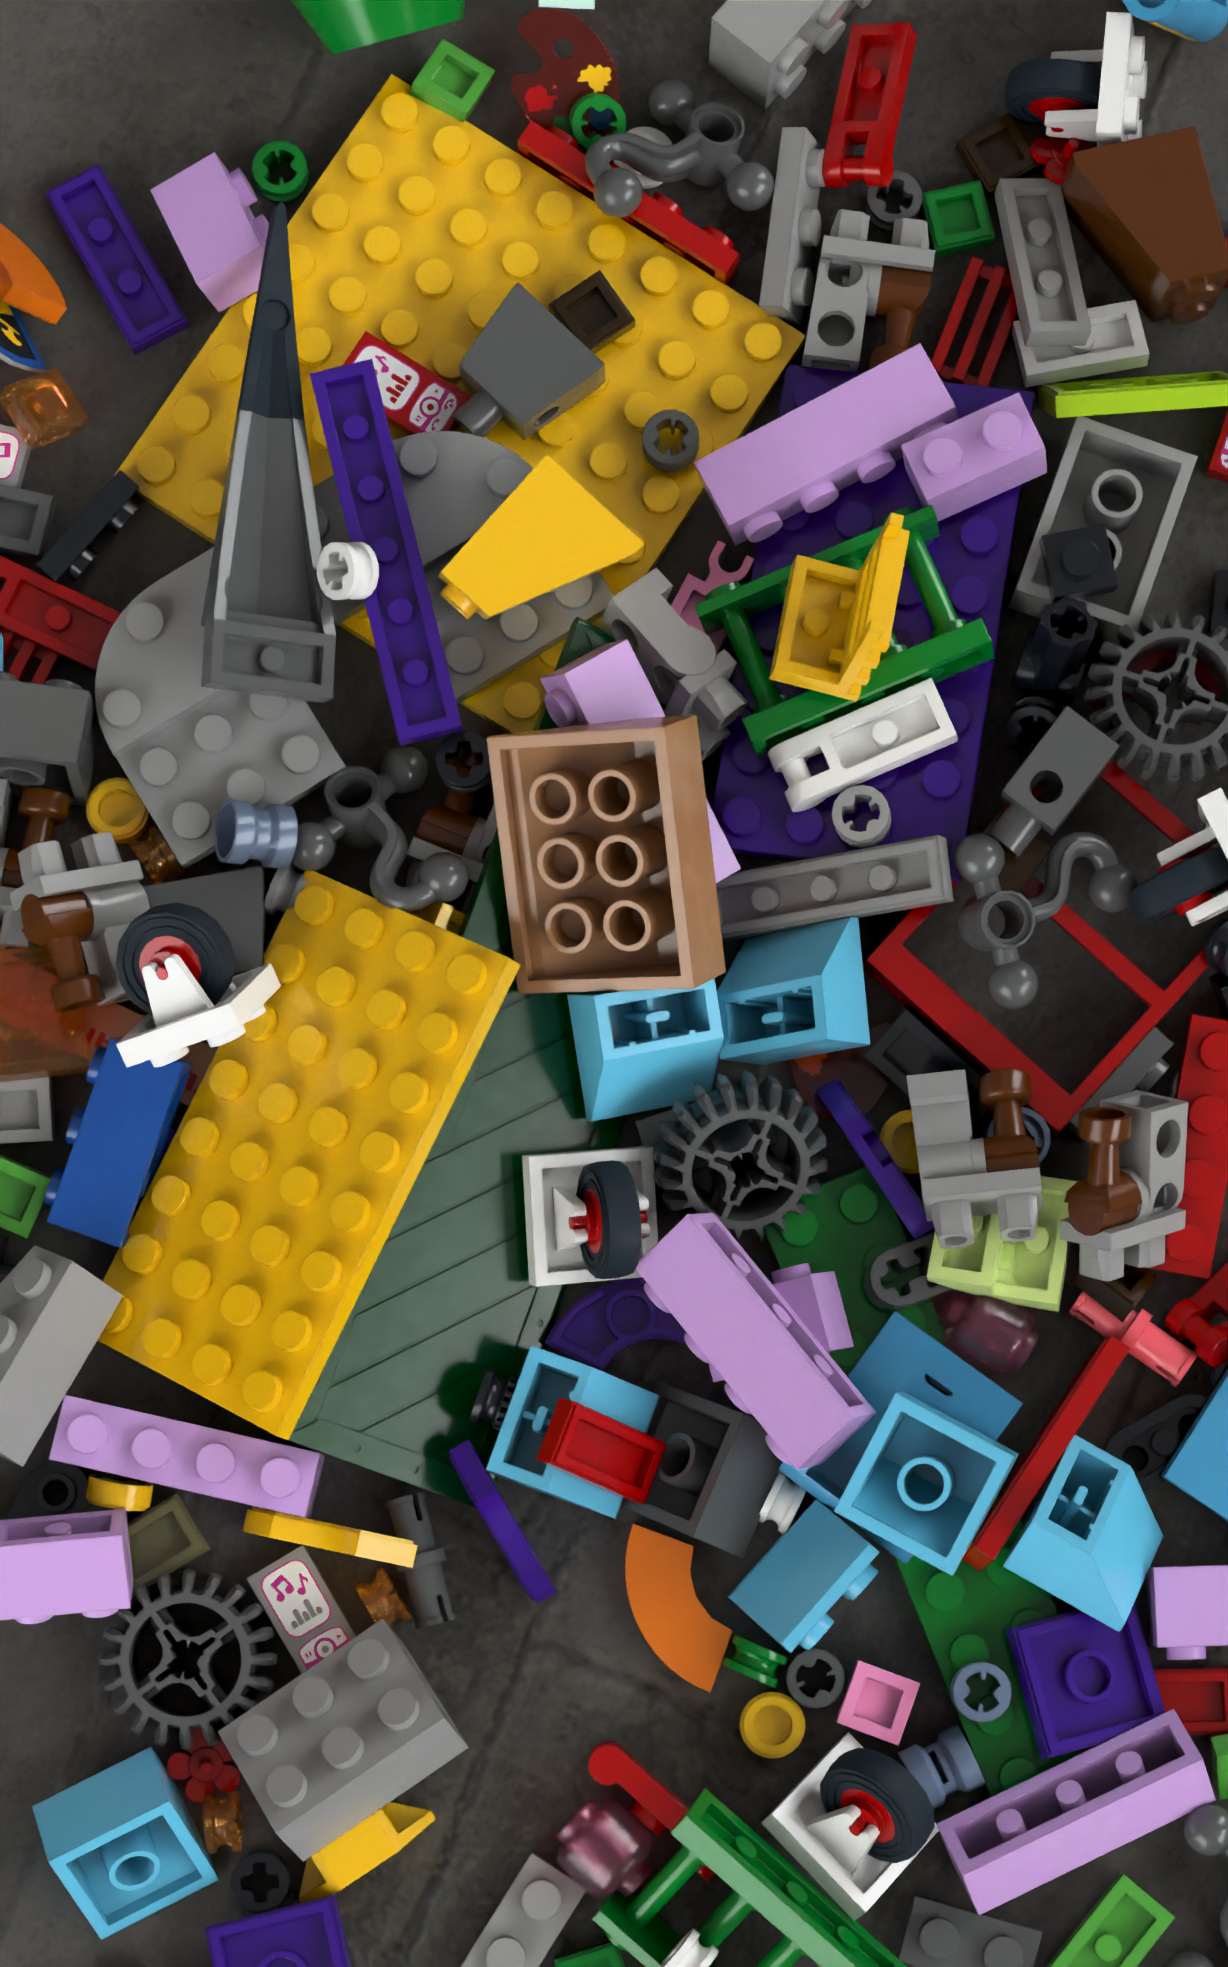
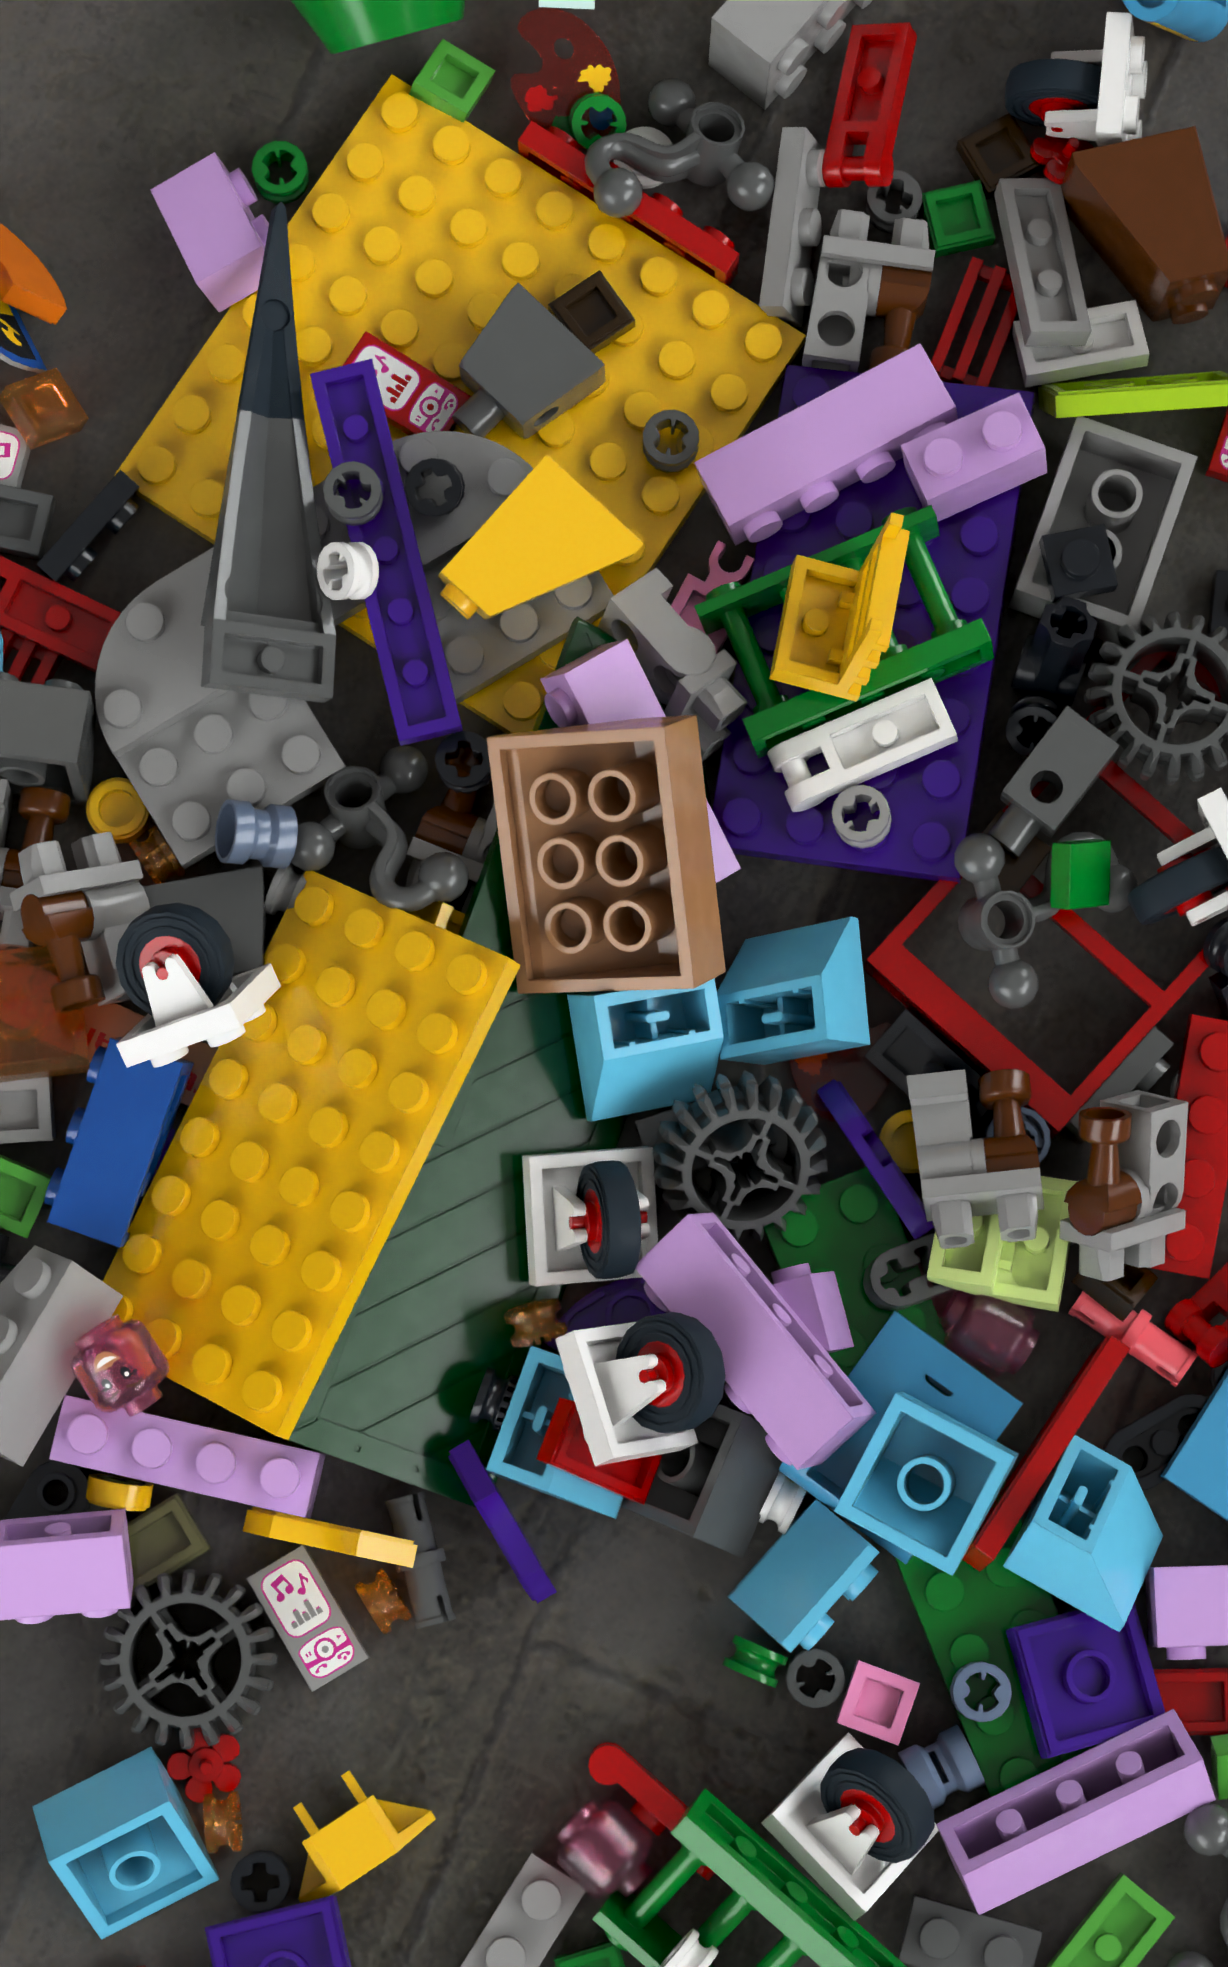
dark purple tile [45,164,189,355] -> none
light grey brick [218,1619,469,1862] -> none
orange tile [625,1524,733,1693] -> none
light grey tile [716,835,954,942] -> none
yellow tile [739,1691,805,1759] -> none
none -> clear pink head [71,1314,169,1417]
none -> dark grey bush [323,461,383,526]
none -> black bush [404,458,465,516]
none -> clear orange bush [504,1298,568,1348]
none -> plate [555,1312,726,1466]
none -> green tile [1050,839,1111,910]

